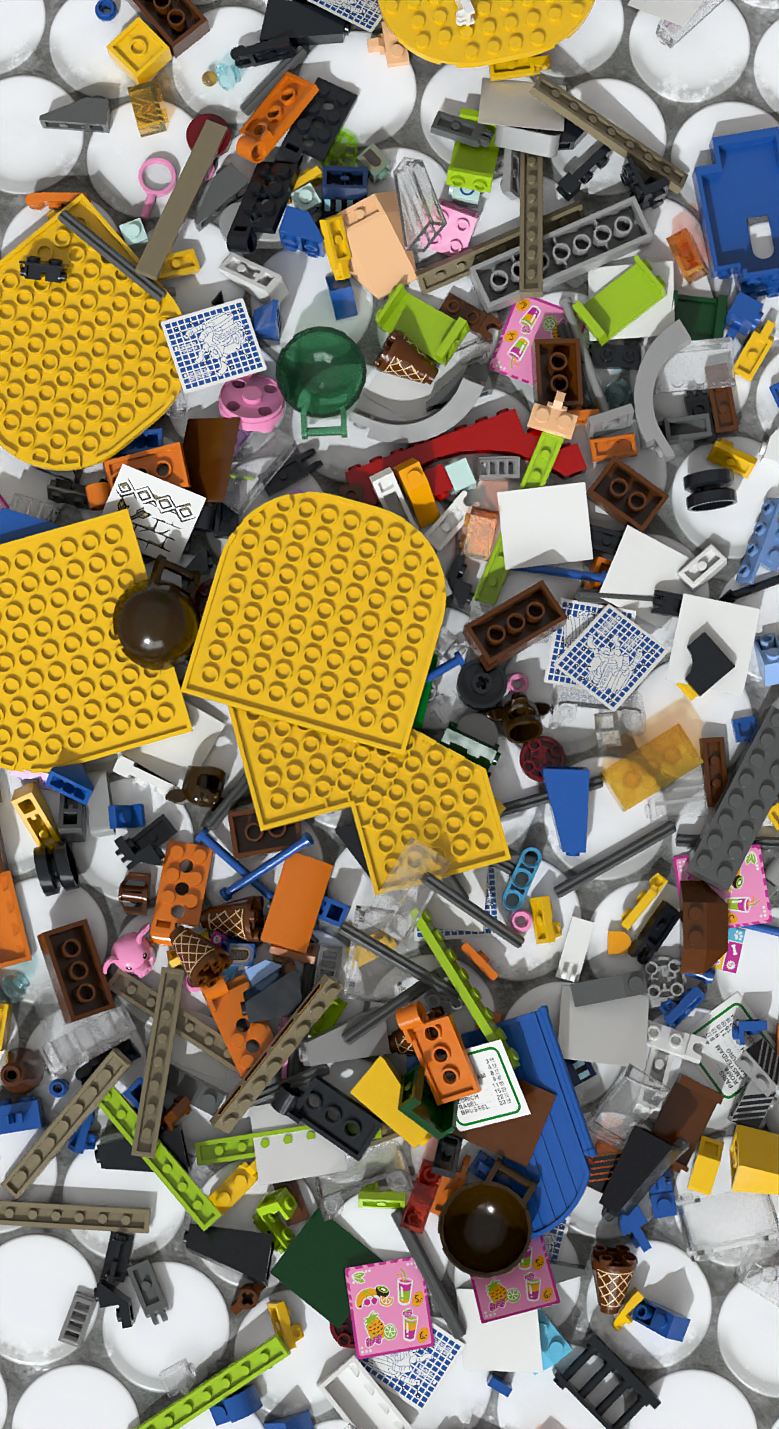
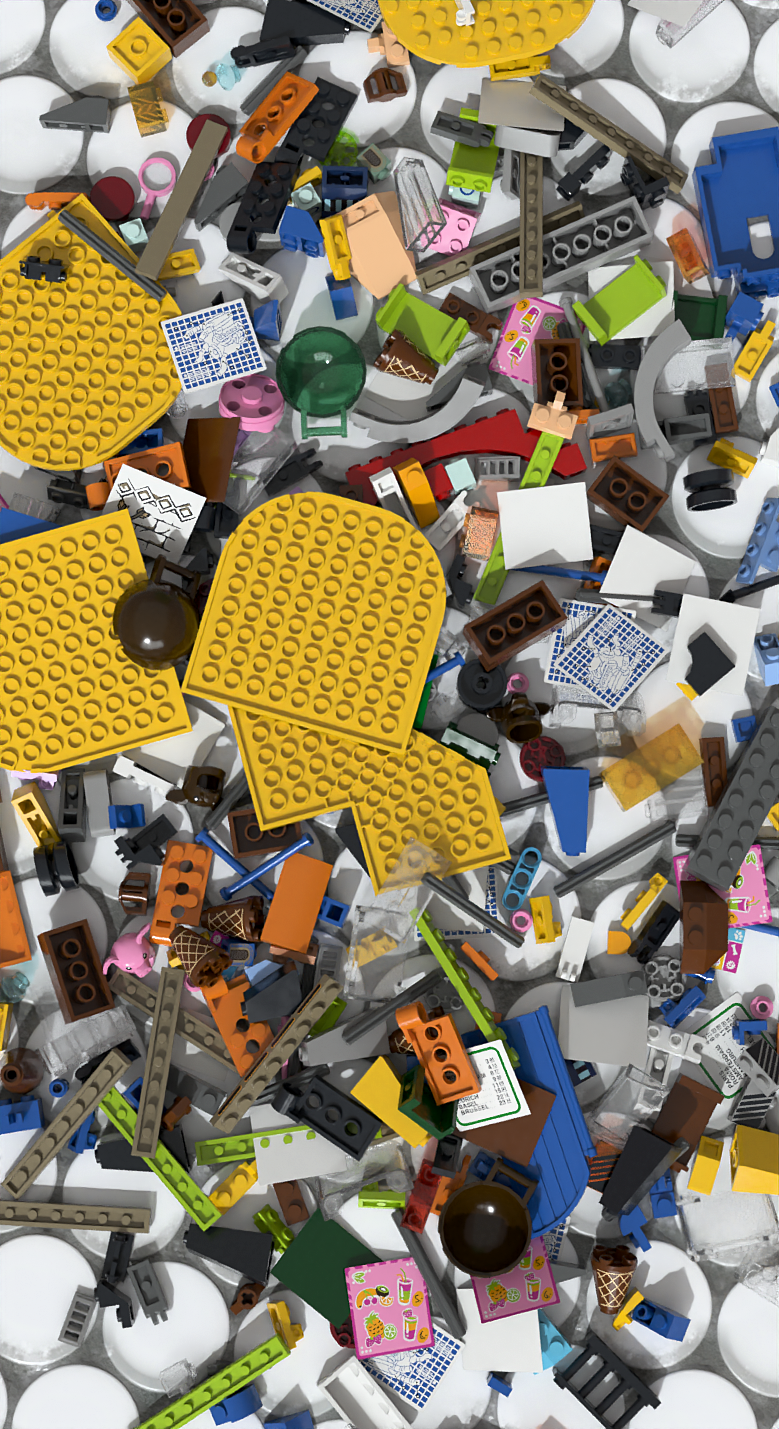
blue slope [45,763,94,805] -> none
lime bracket [256,1187,298,1220] -> none
dark grey axle [338,922,459,1001] -> none
white slope [678,543,727,593] -> none
none -> dark red tile [90,176,135,222]
none -> reddish brown piece [363,67,407,103]
none -> bright pink plate [750,996,773,1019]

